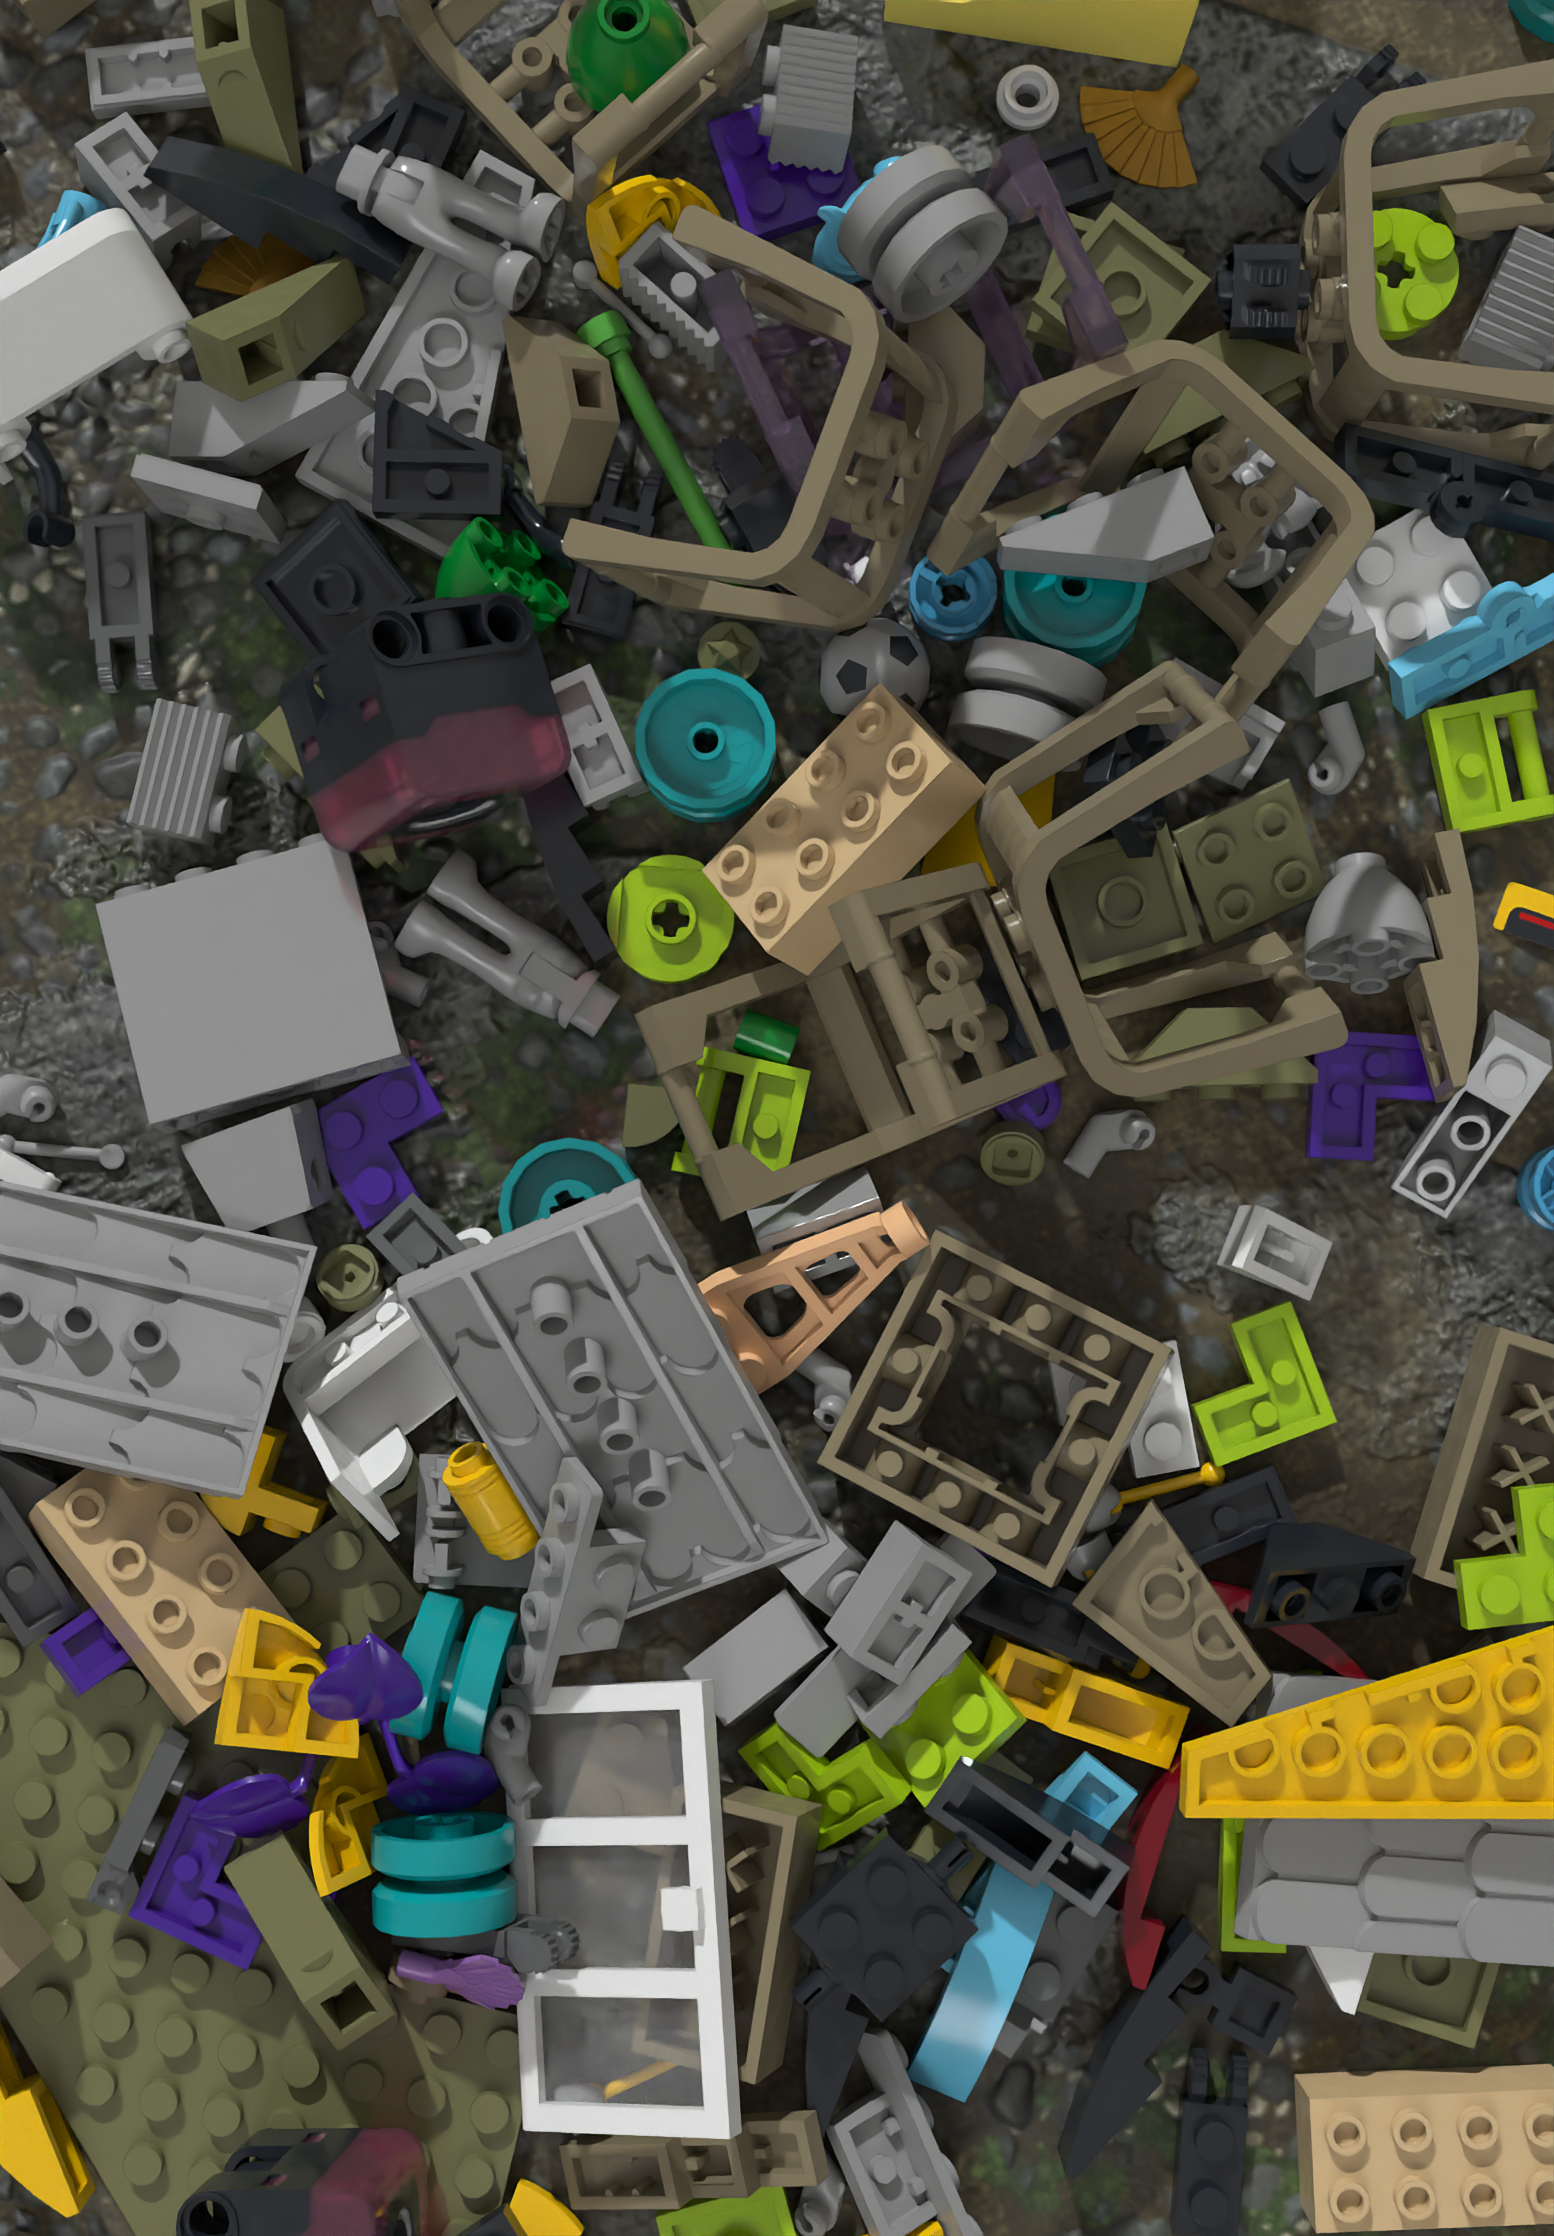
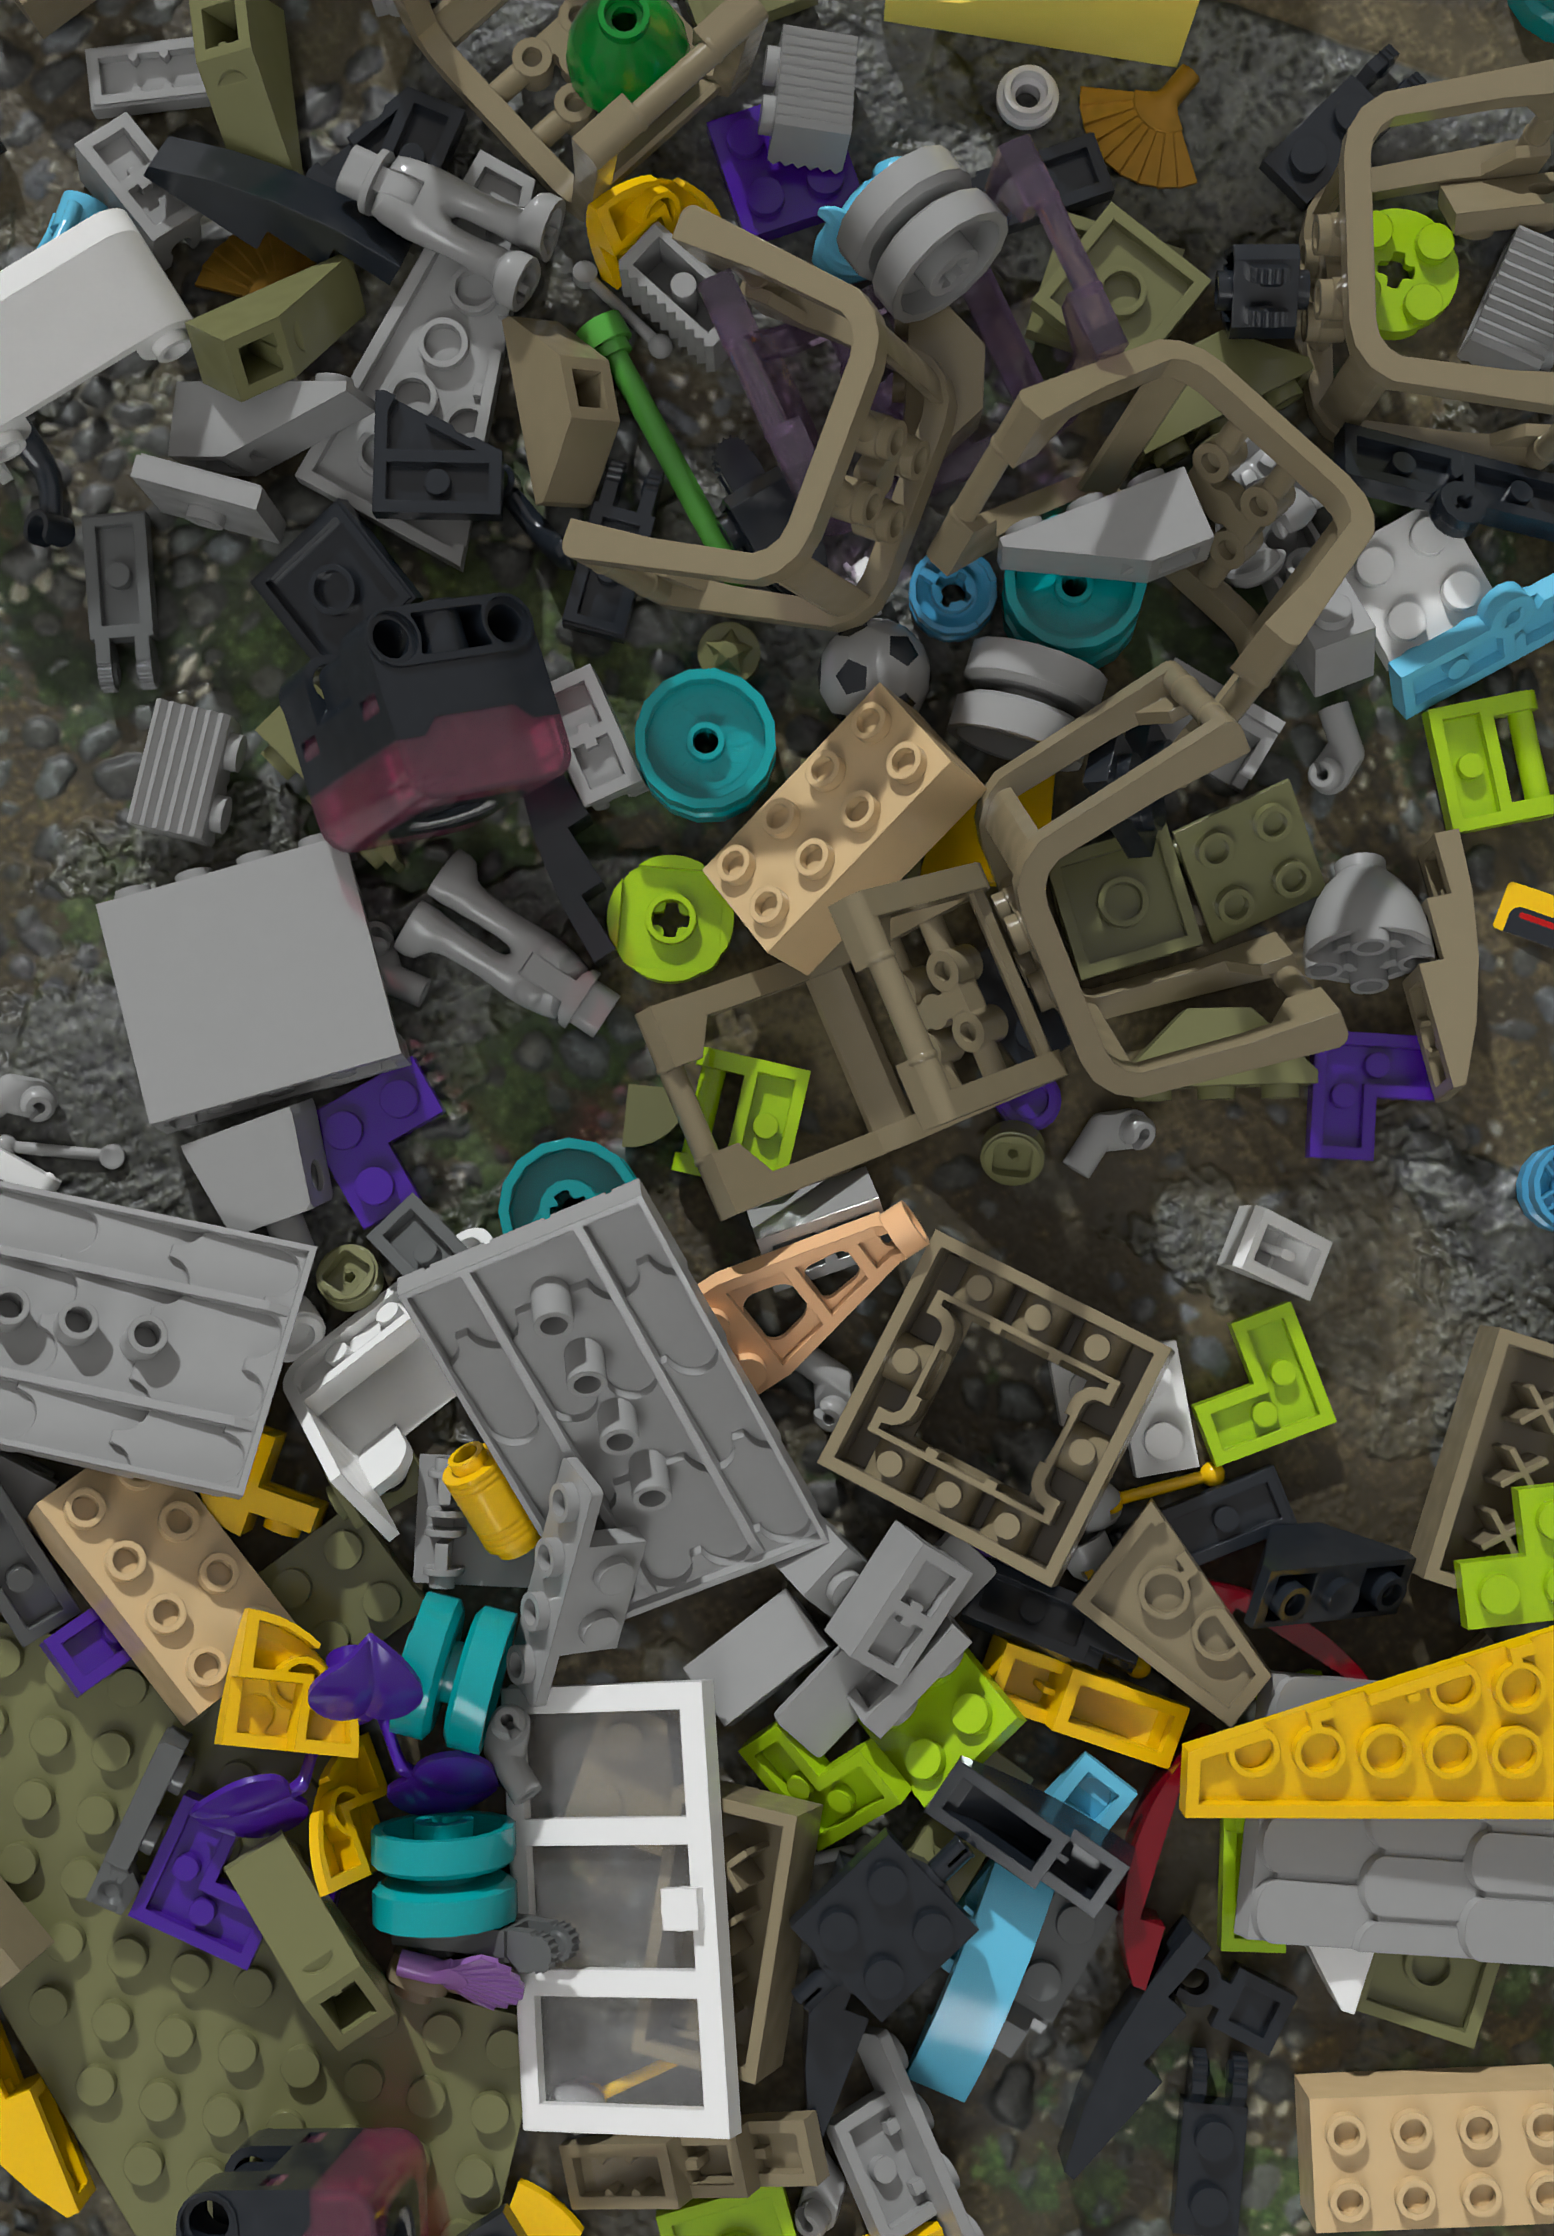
green piece [435,517,569,635] -> none
green hinge [732,1008,801,1065] -> none
light grey slope [1391,1010,1553,1219] -> none

